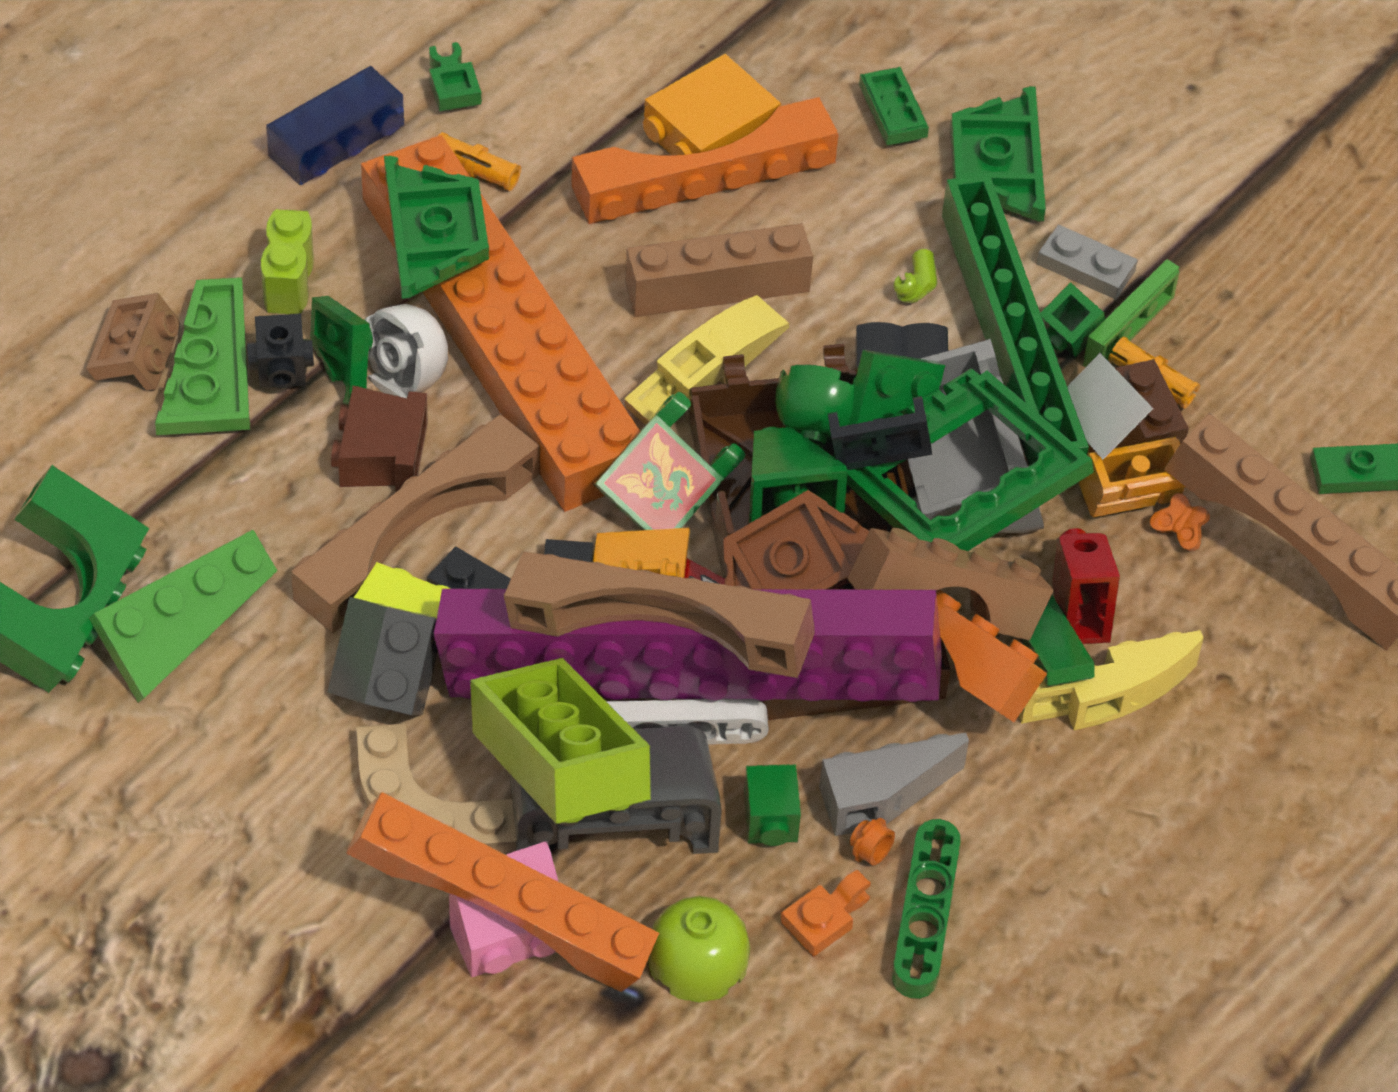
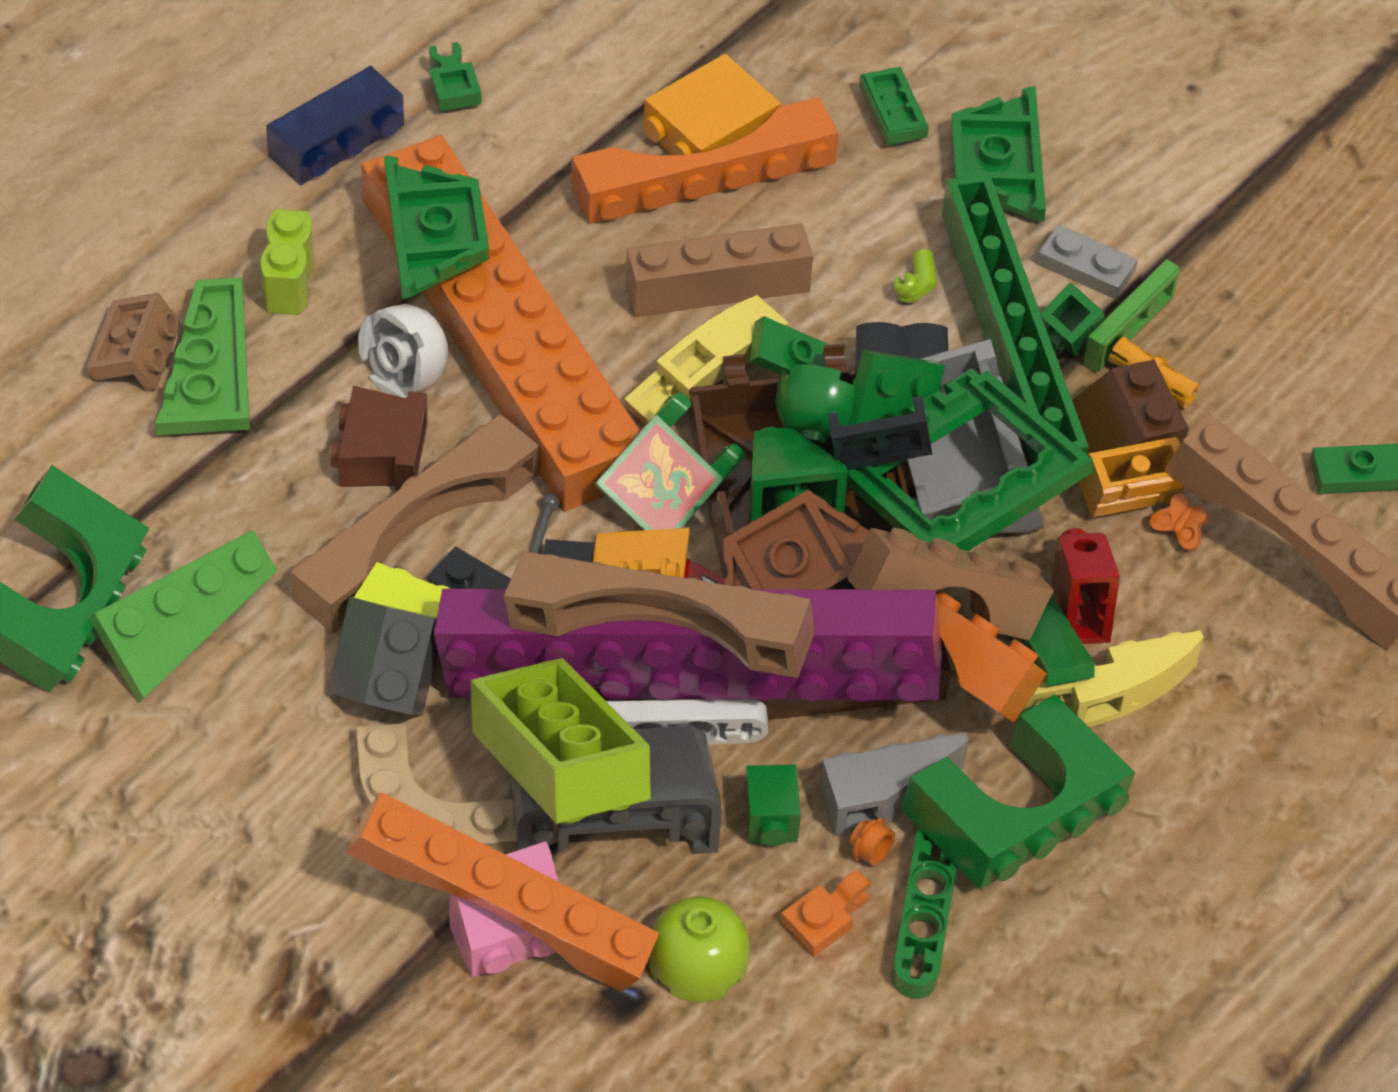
black brick [247,314,314,388] -> none
green wing [310,296,373,404] -> none
light orange pin [438,132,521,191] -> none
white sticker [1067,353,1153,459] -> none
none -> dark grey hinge [530,493,560,554]
none -> green plate [749,316,830,375]
none -> green arch [901,694,1135,890]

